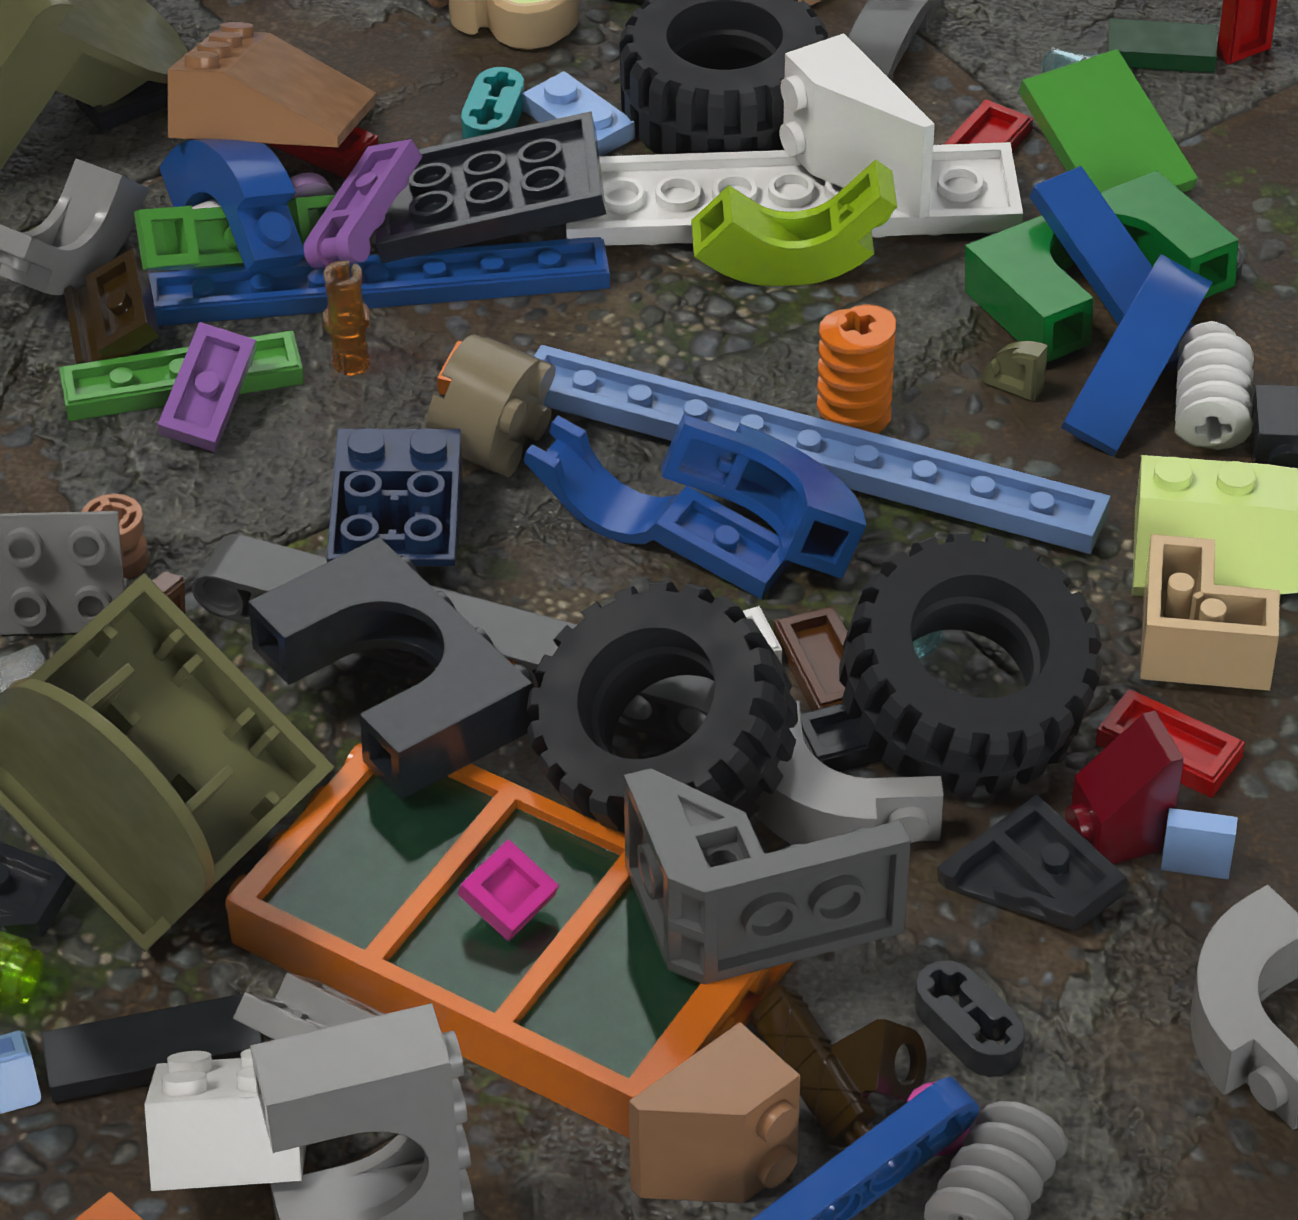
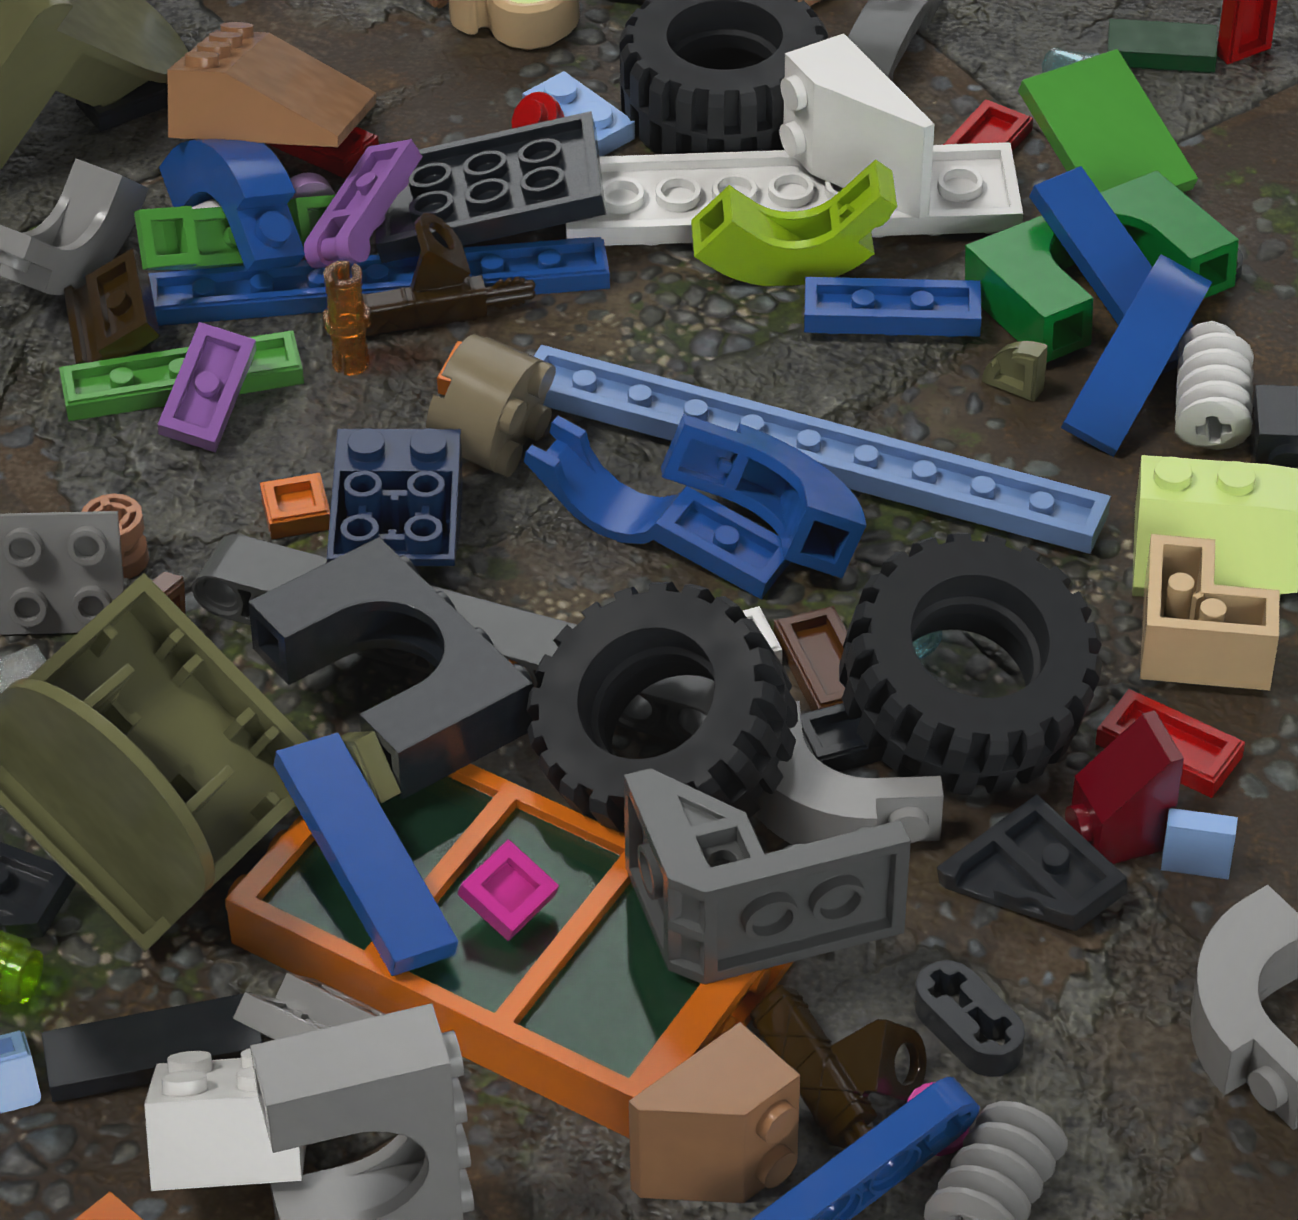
teal beam [461,67,524,140] -> none
orange piece [817,304,896,434] -> none
none -> orange tile [260,473,330,540]
none -> blue tile [274,733,459,976]
none -> olive tile [340,731,401,803]
none -> dark brown piece [341,213,536,340]
none -> red plate [512,92,565,129]
none -> blue plate [804,277,981,337]

